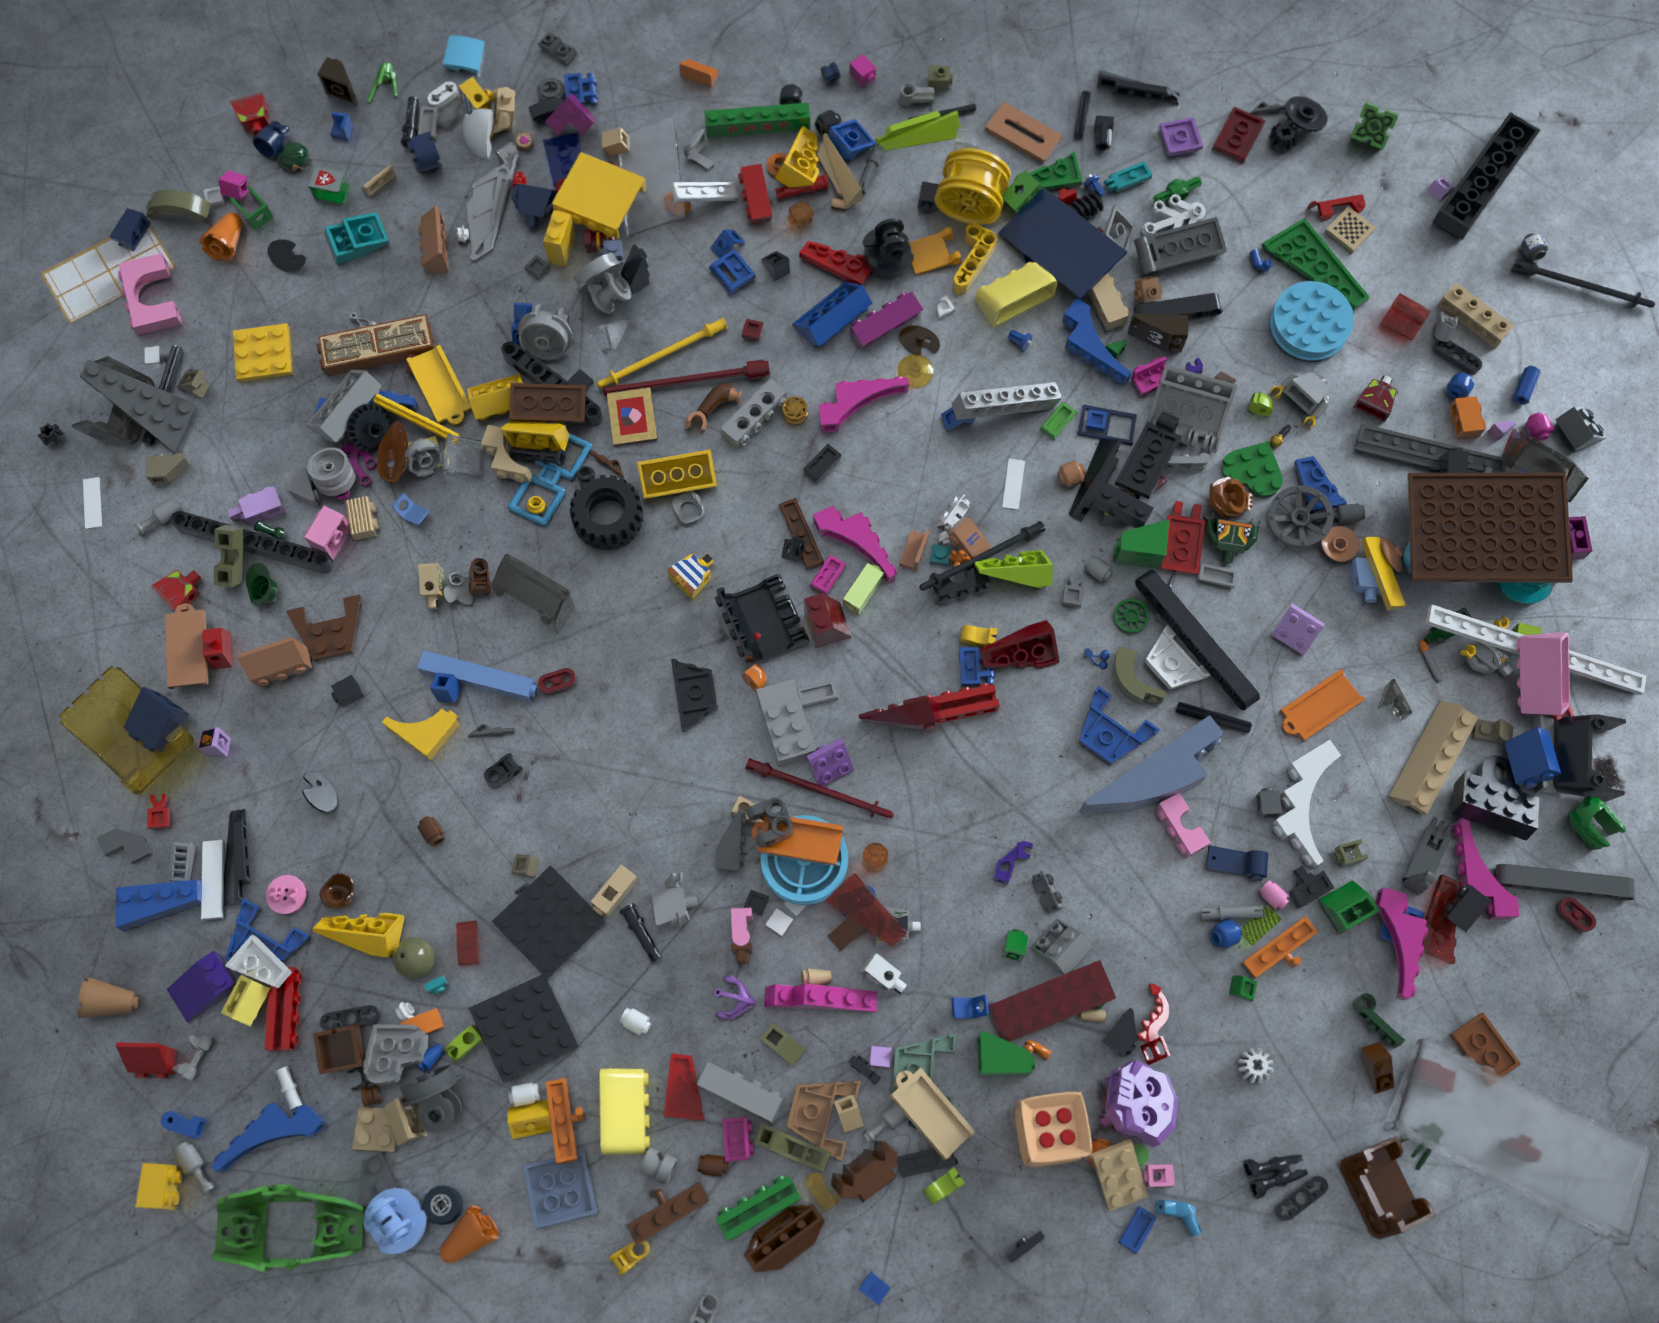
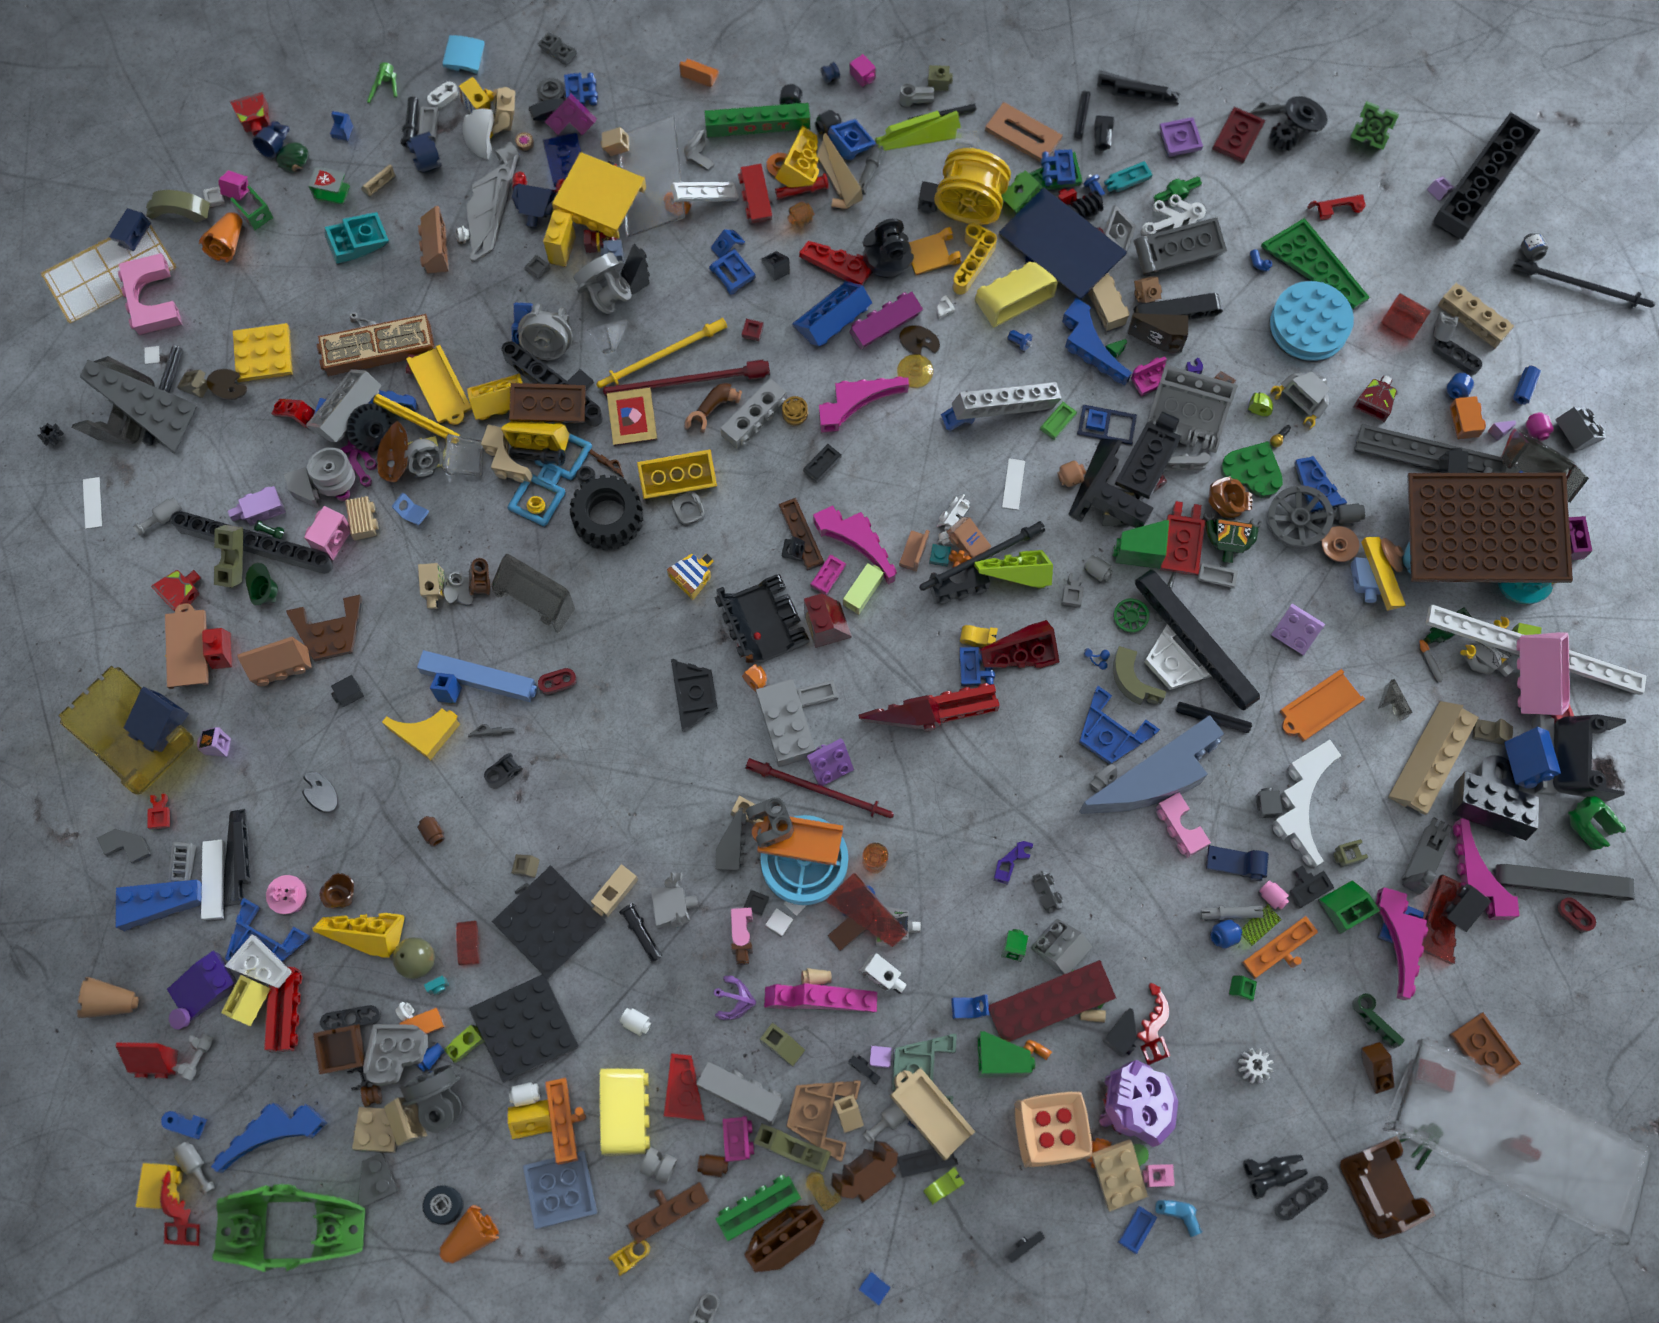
dark tan slope [146,453,190,485] -> none
black piece [267,239,306,271] -> none
white pin [275,1066,302,1110] -> none
dark brown slope [317,57,358,106] -> none
light blue piece [363,1188,427,1254] -> none
tan tile [1325,206,1376,253] -> none
none -> red piece [160,1171,200,1246]
none -> medium lavender tile [169,1008,190,1030]
none -> dark brown piece [207,369,248,400]
none -> red bracket [271,399,315,428]
none -> blue plate [1041,149,1076,186]
none -> light grey piece [1089,764,1118,792]

